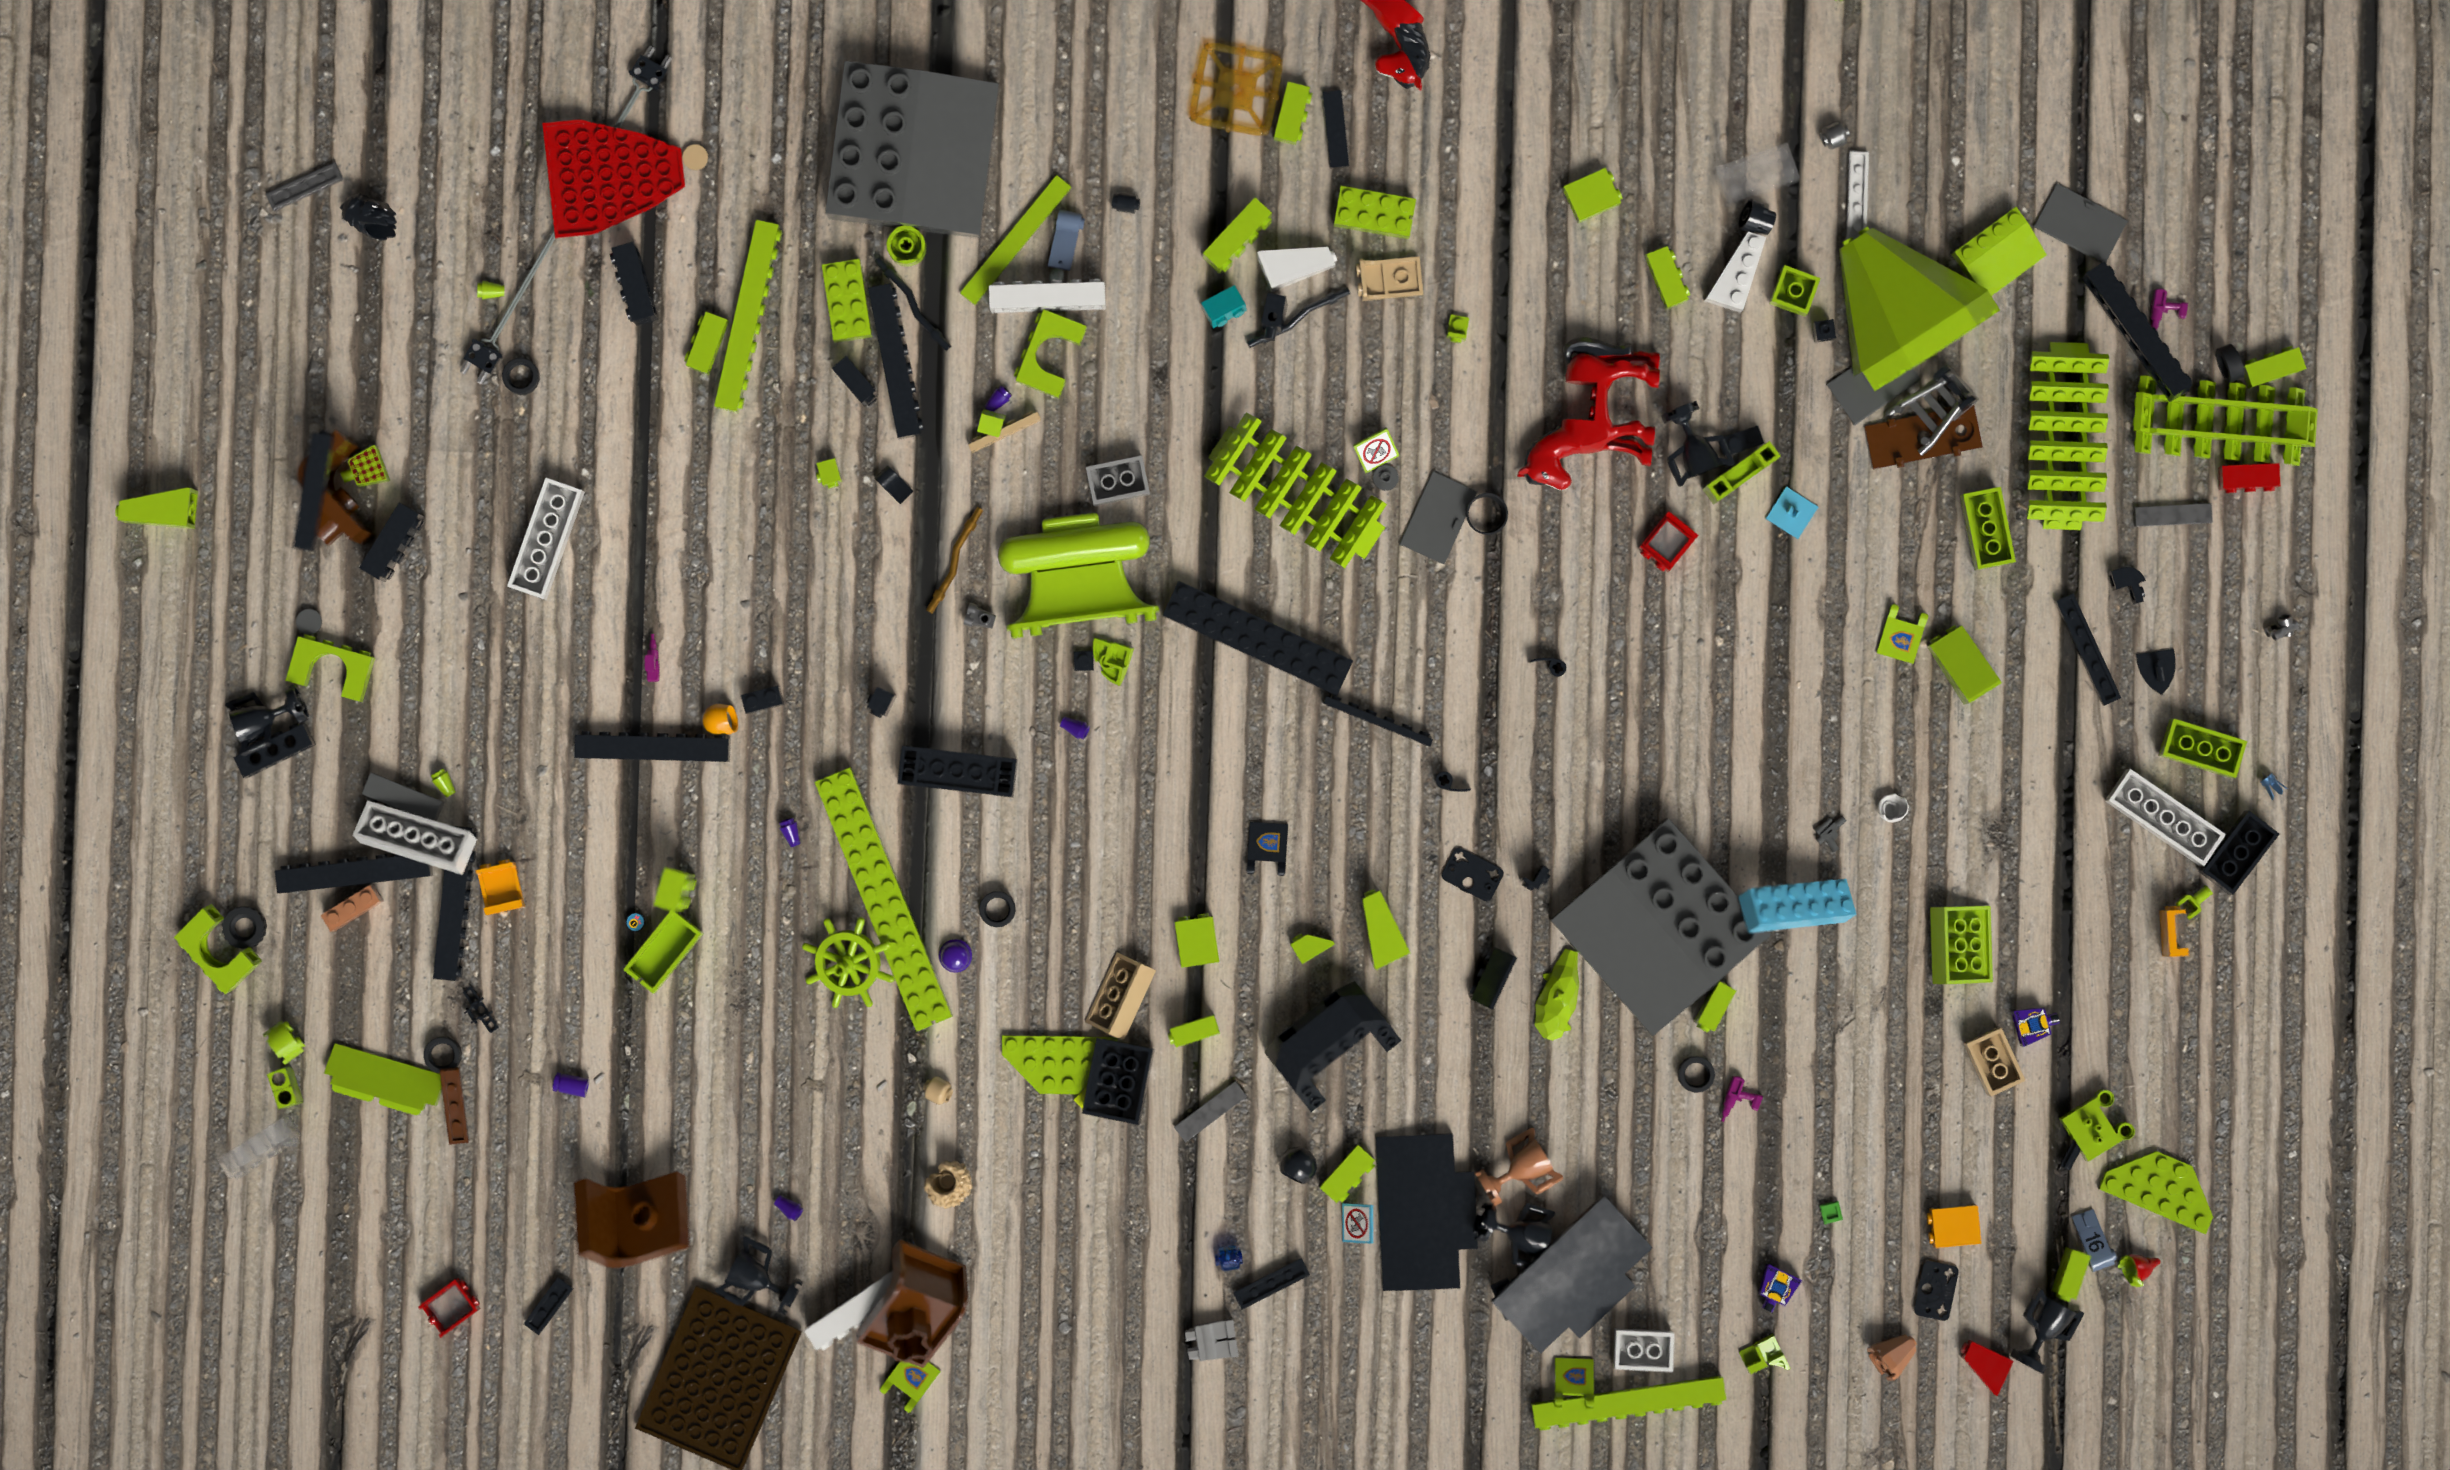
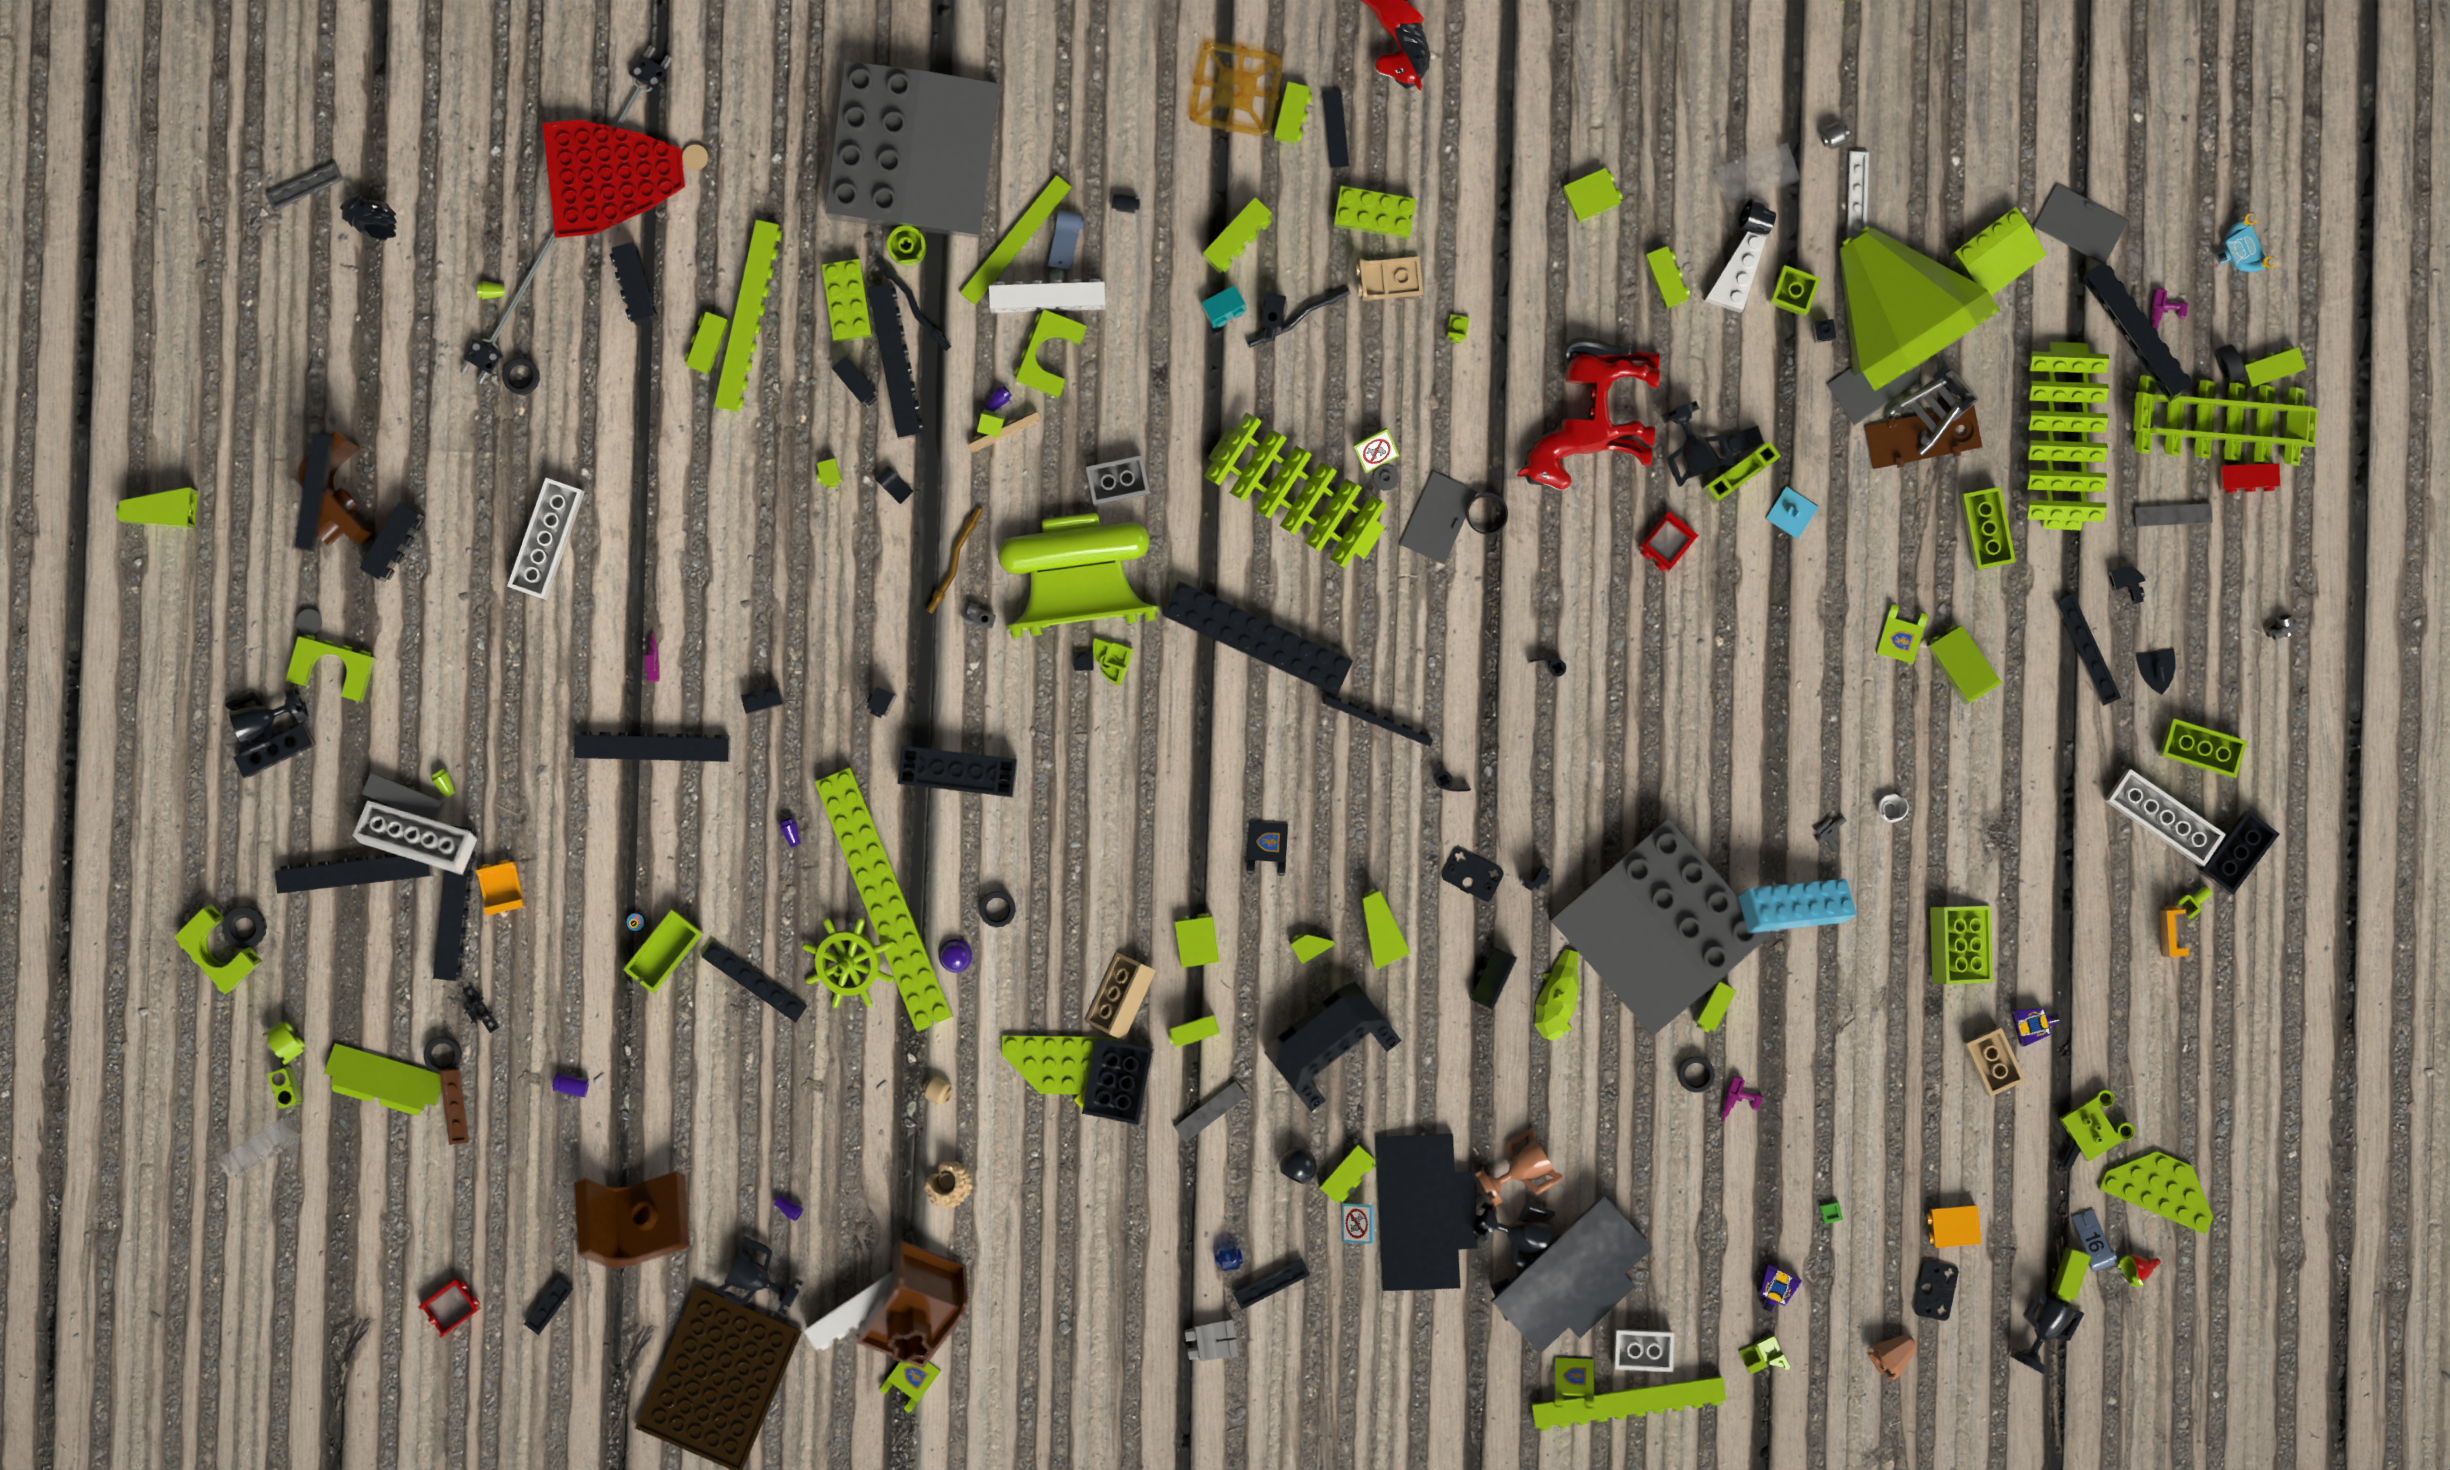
nougat brick [320,885,384,932] -> none
lime torso [341,445,390,487] -> none
lime brick [653,868,697,912] -> none
light orange helmet [702,704,738,735] -> none
dark purple cone [1060,717,1090,740] -> none
white slope [1257,247,1337,292] -> none
red slope [1960,1340,2014,1396] -> none
flat silver piece [2260,772,2288,801] -> none
none -> black plate [701,941,807,1023]
none -> medium azure torso [2216,212,2276,273]

